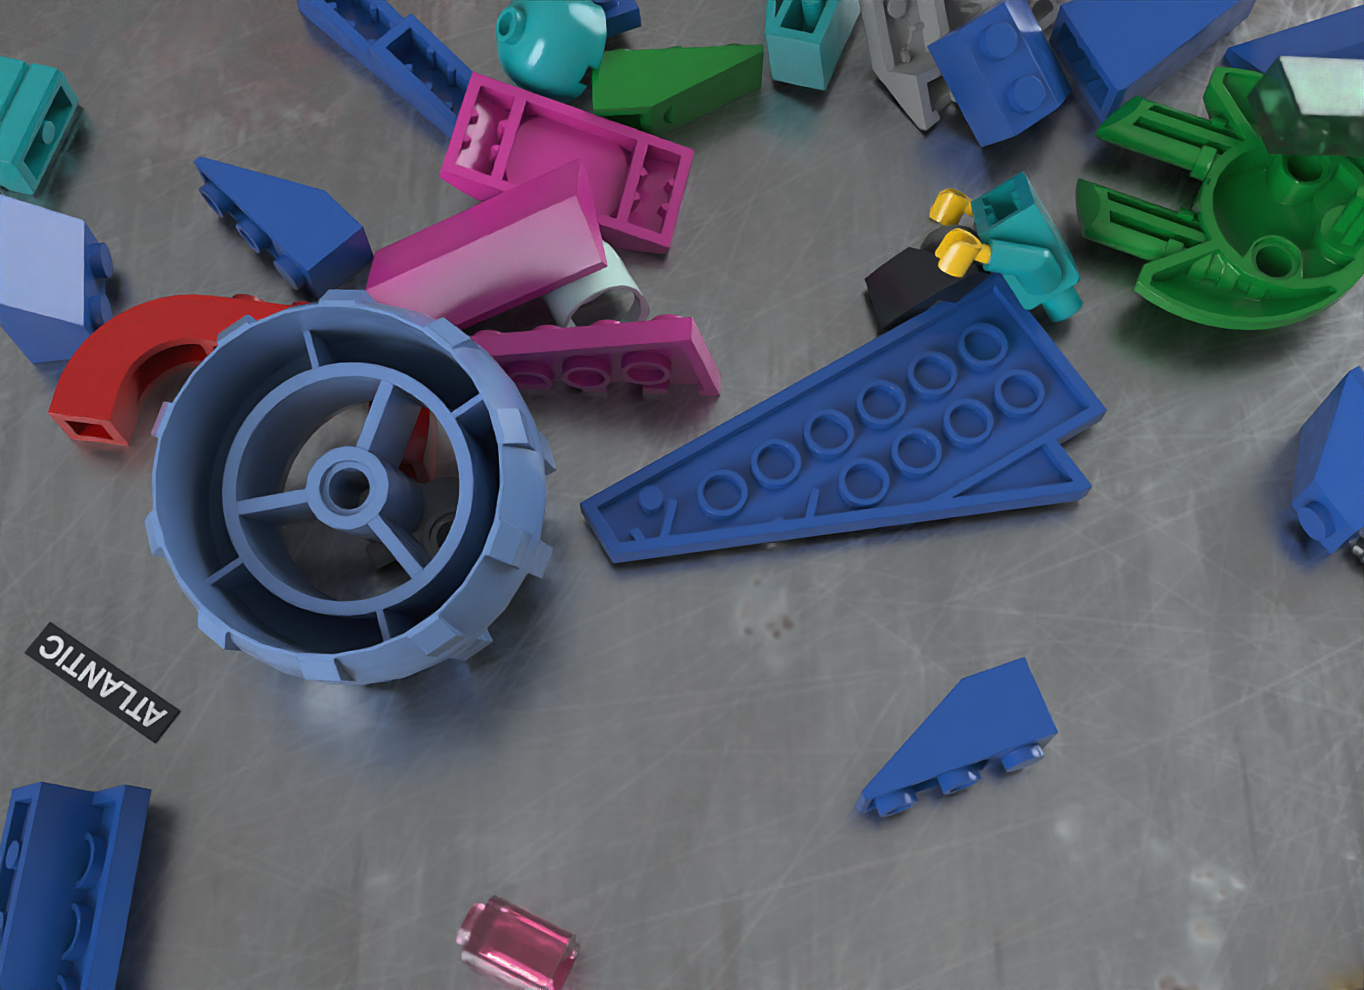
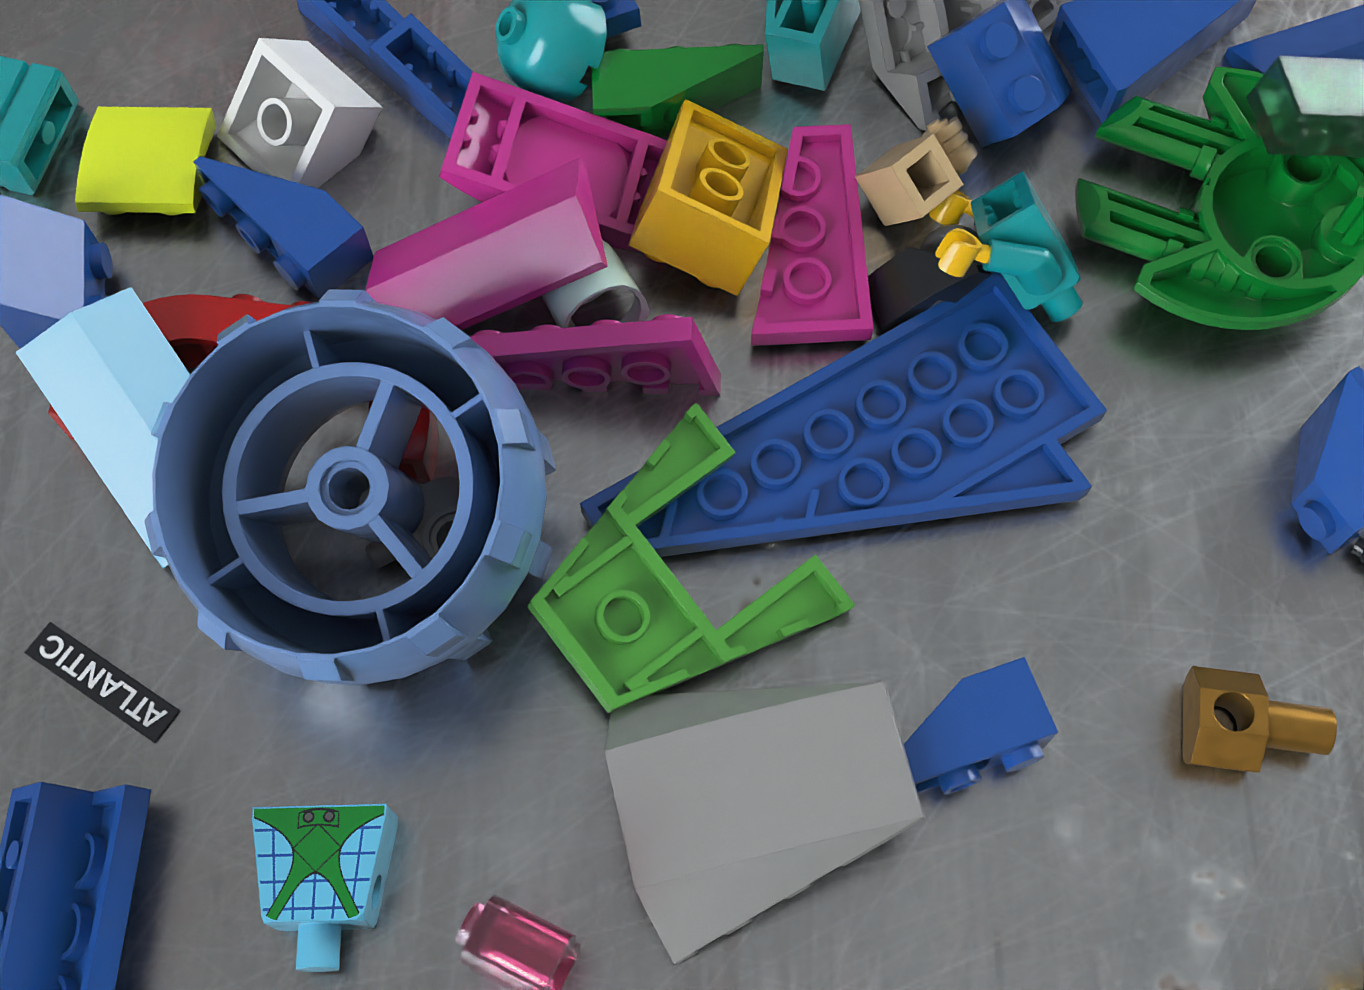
none -> medium azure slope [16,287,190,569]
none -> neon yellow slope [75,106,216,216]
none -> white slope [217,38,383,188]
none -> torso [252,804,398,972]
none -> bright green wing [528,402,856,713]
none -> light grey wedge [605,681,925,965]
none -> yellow slope [629,99,788,296]
none -> dark pink wing [751,124,874,346]
none -> tan brick [855,116,978,226]
none -> pearl gold piece [1182,666,1337,773]

